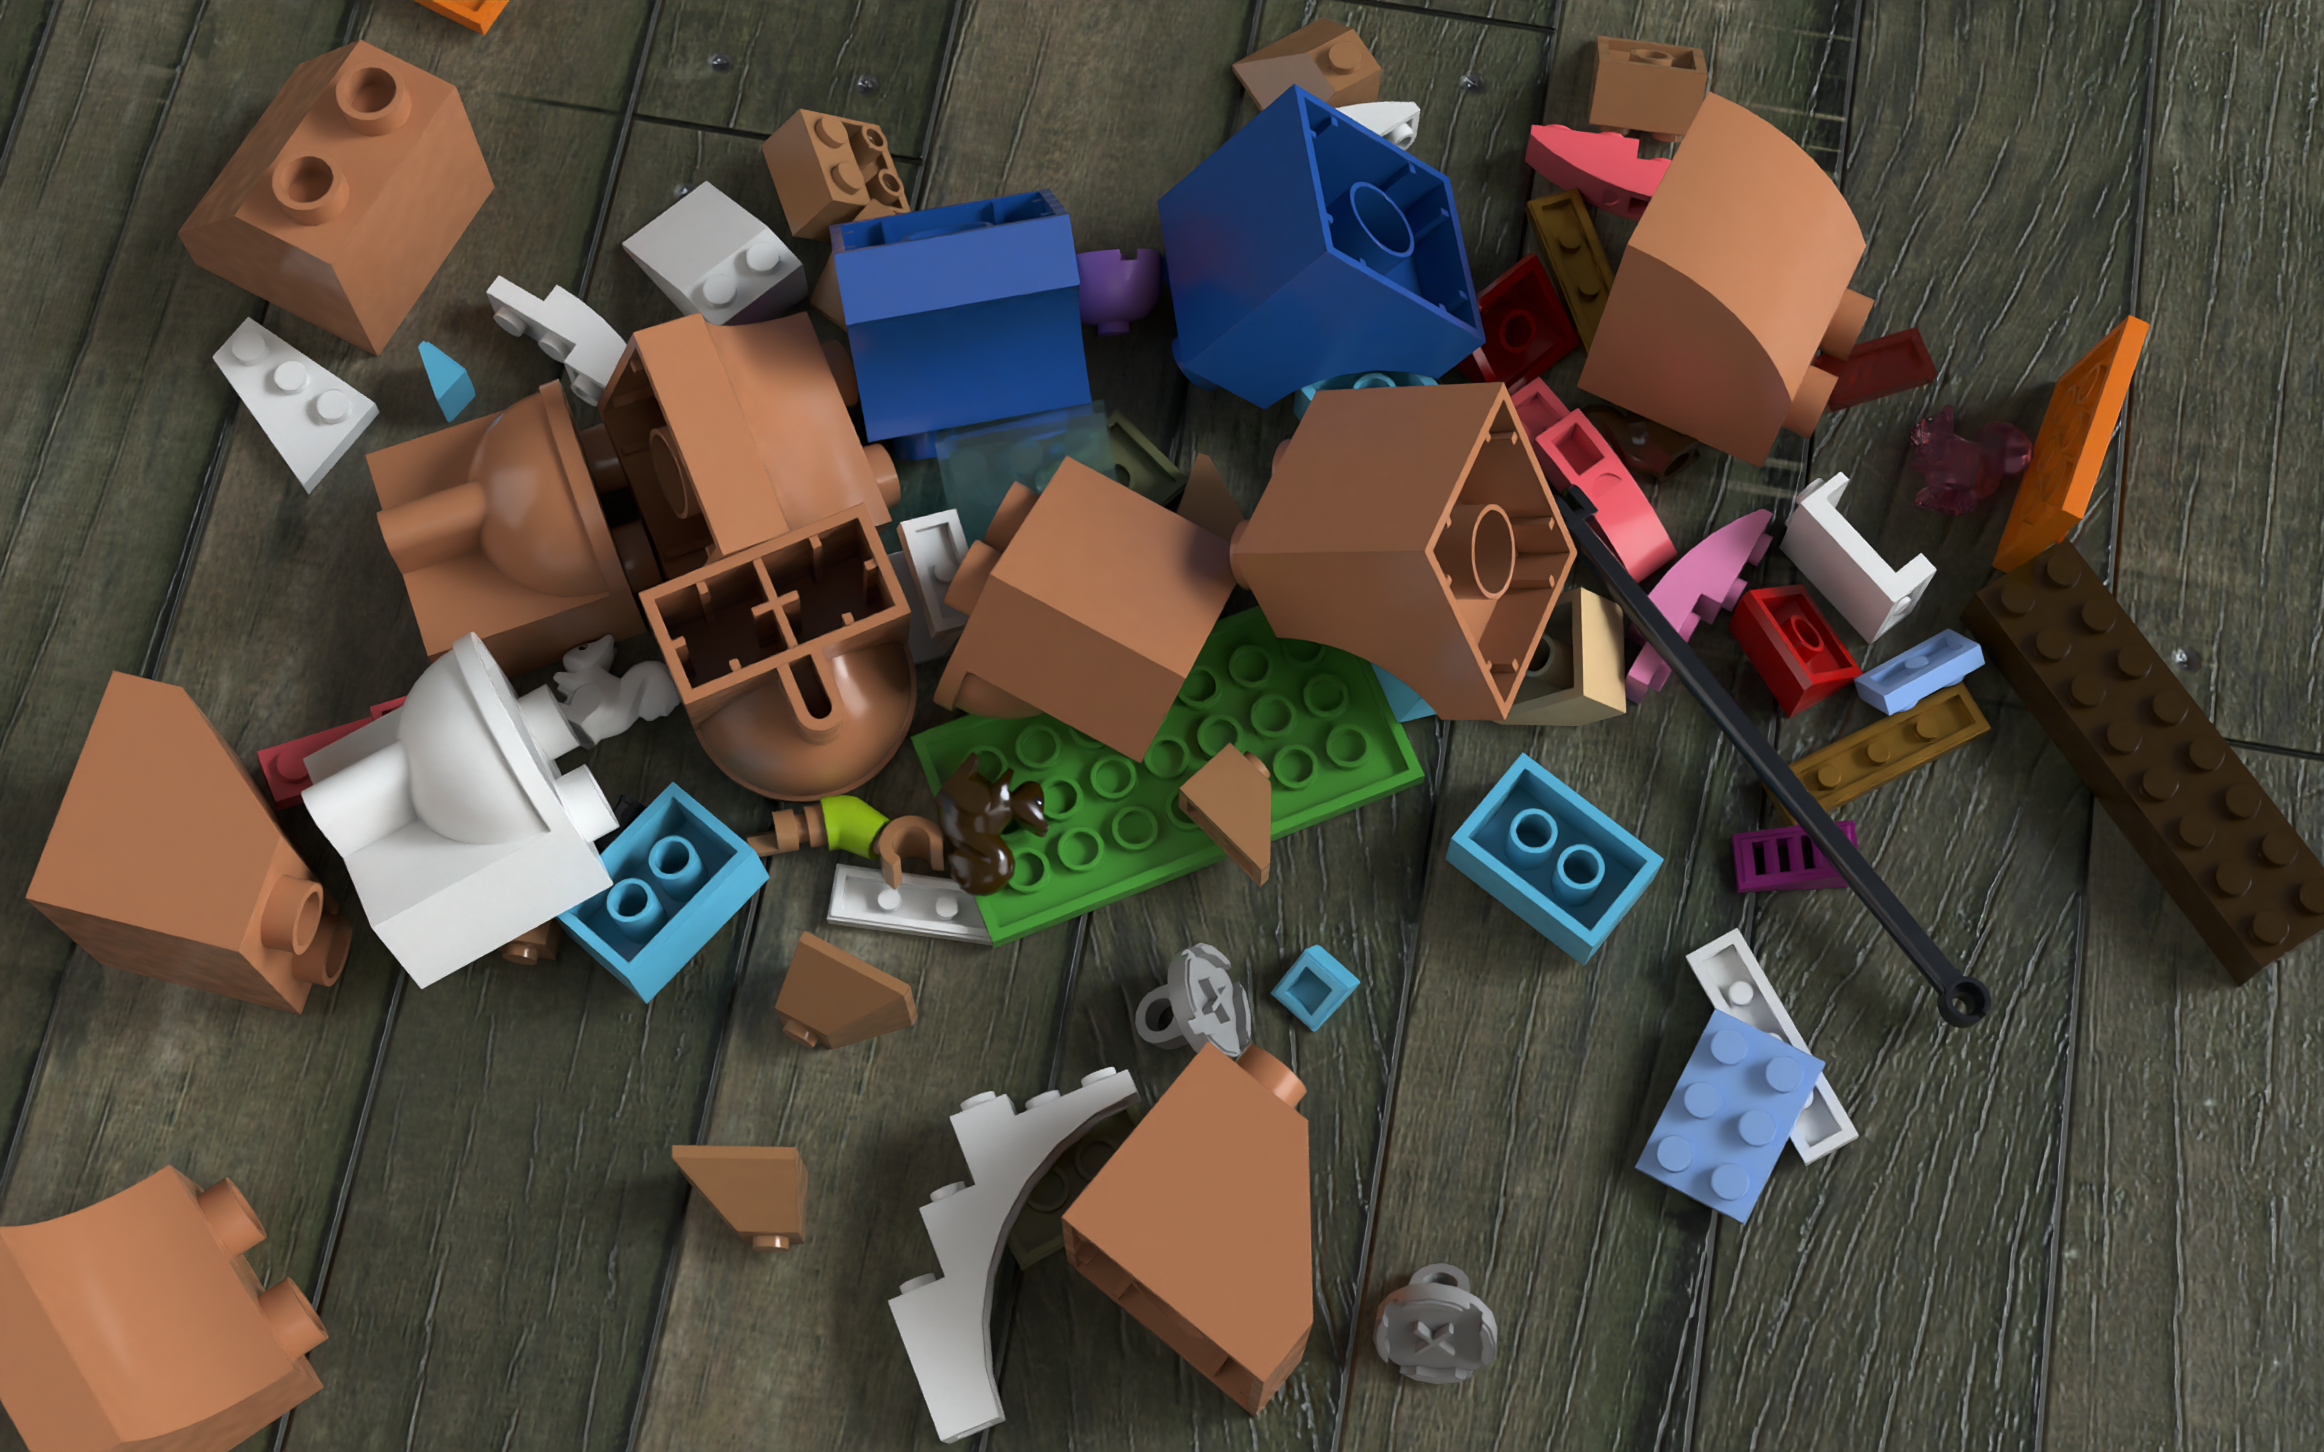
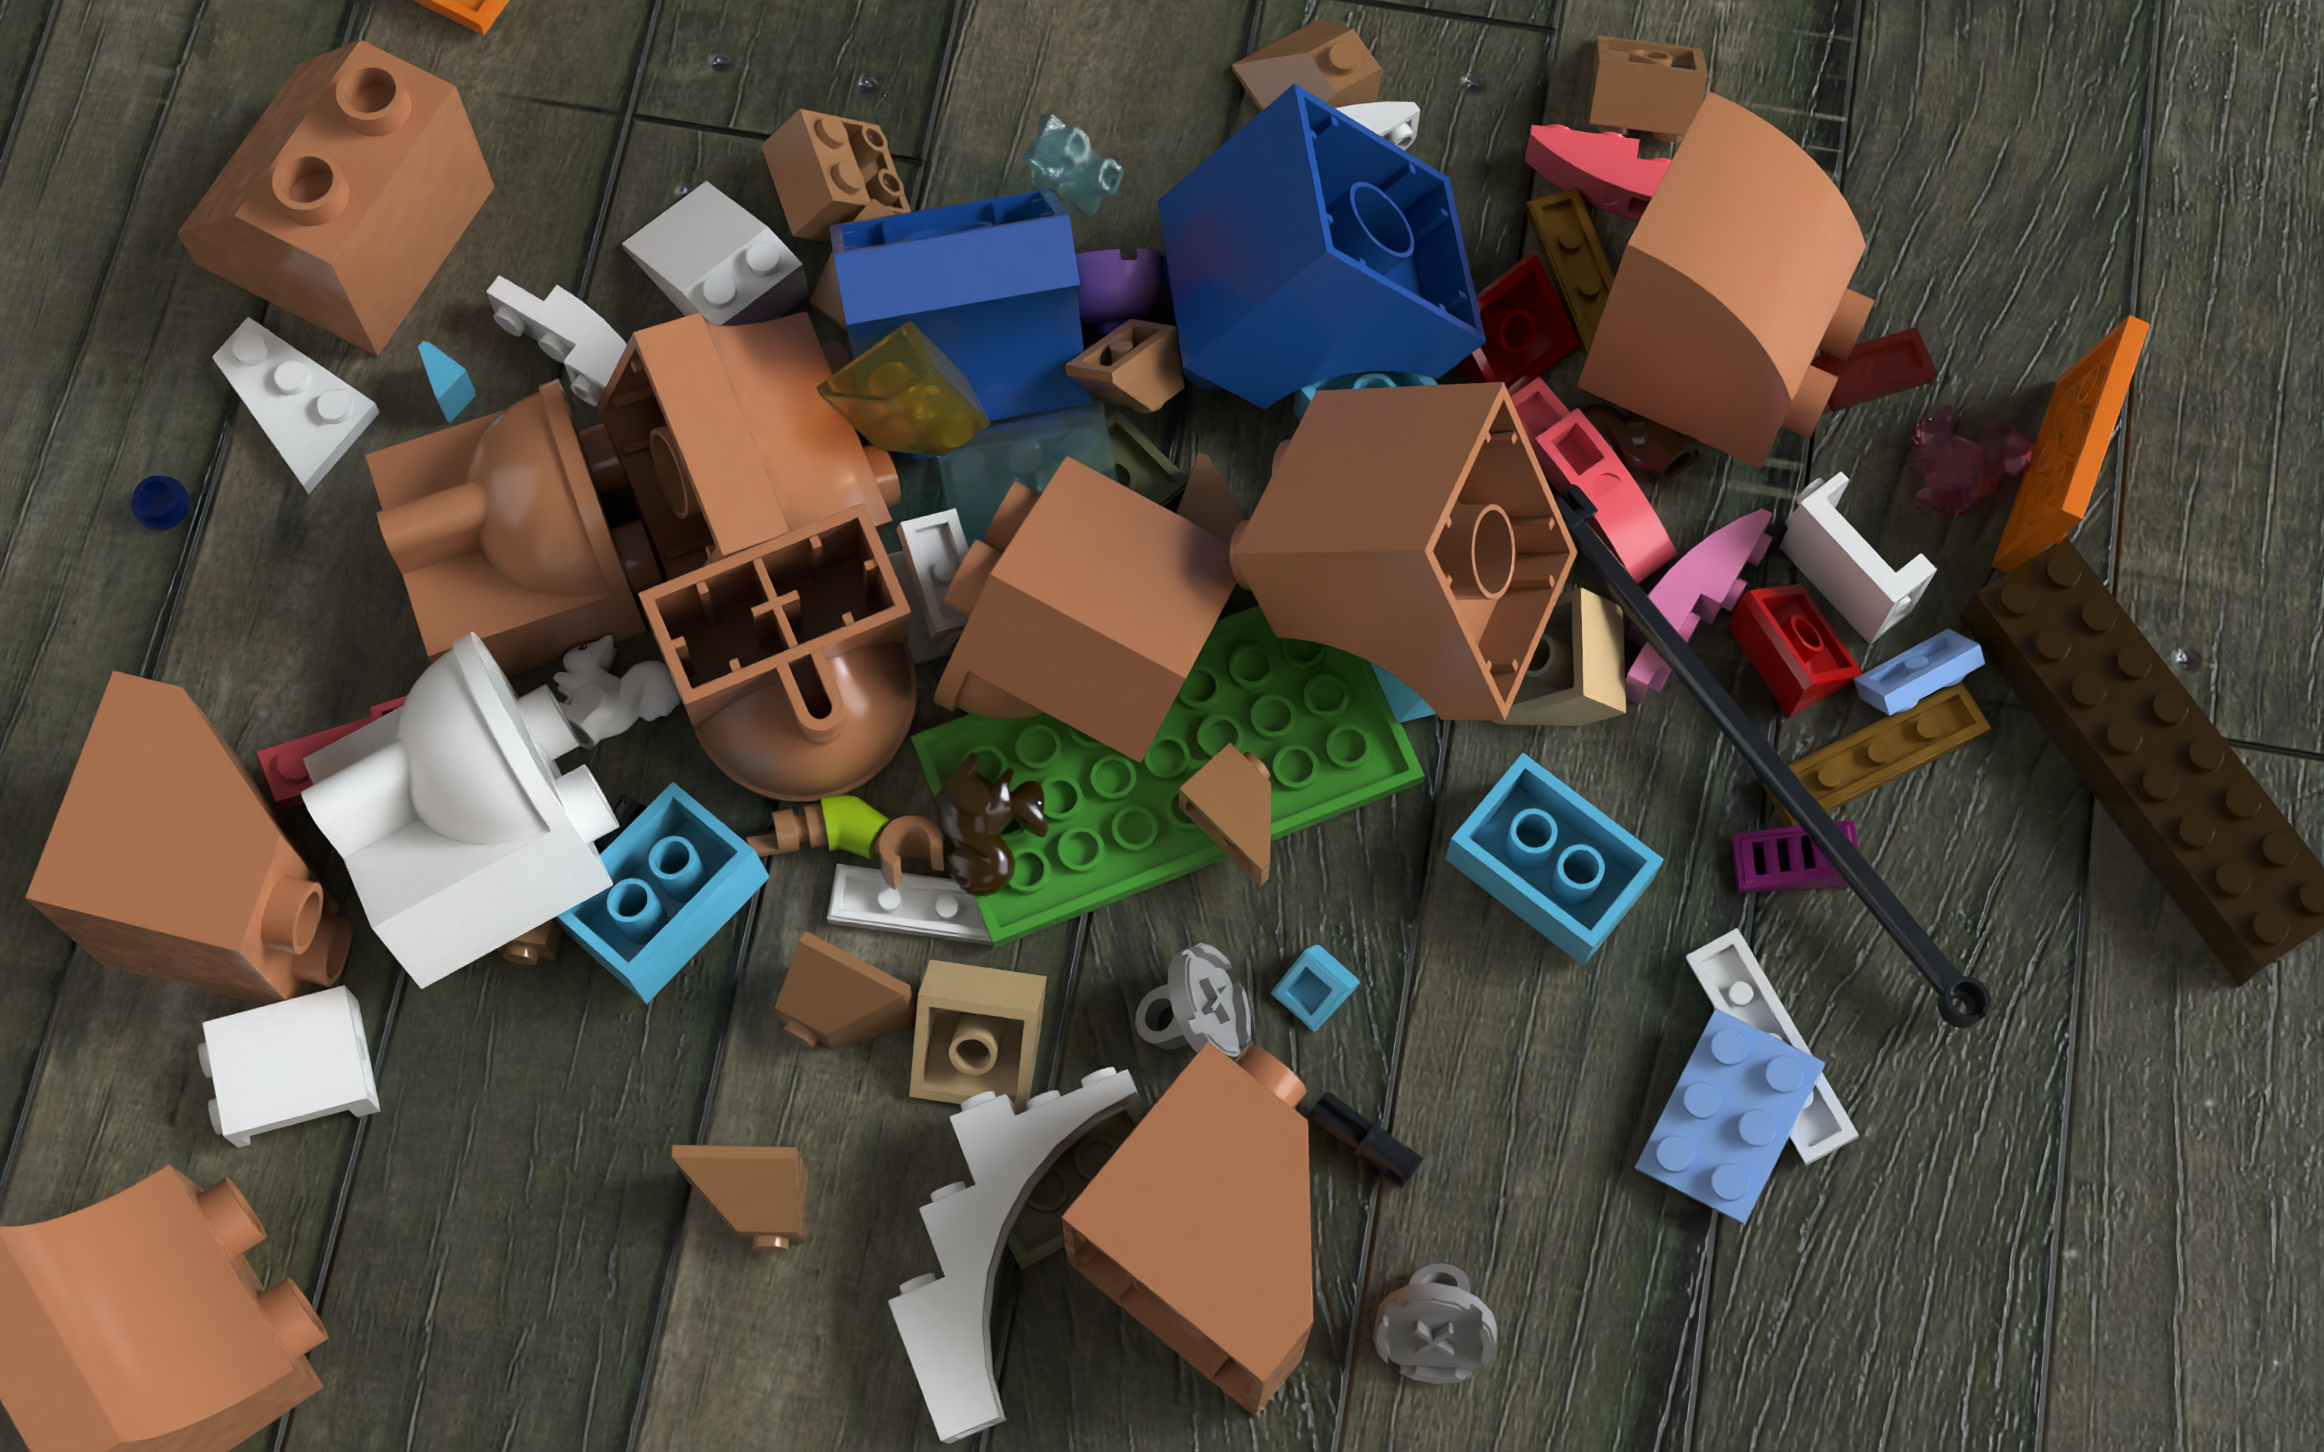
none -> clear blue plate [131,476,190,531]
none -> white panel [198,985,380,1148]
none -> clear yellow slope [816,320,991,457]
none -> tan slope [909,960,1047,1113]
none -> clear light blue hips [1022,113,1124,216]
none -> medium nougat slope [1065,319,1185,413]
none -> black axle [1310,1092,1424,1189]

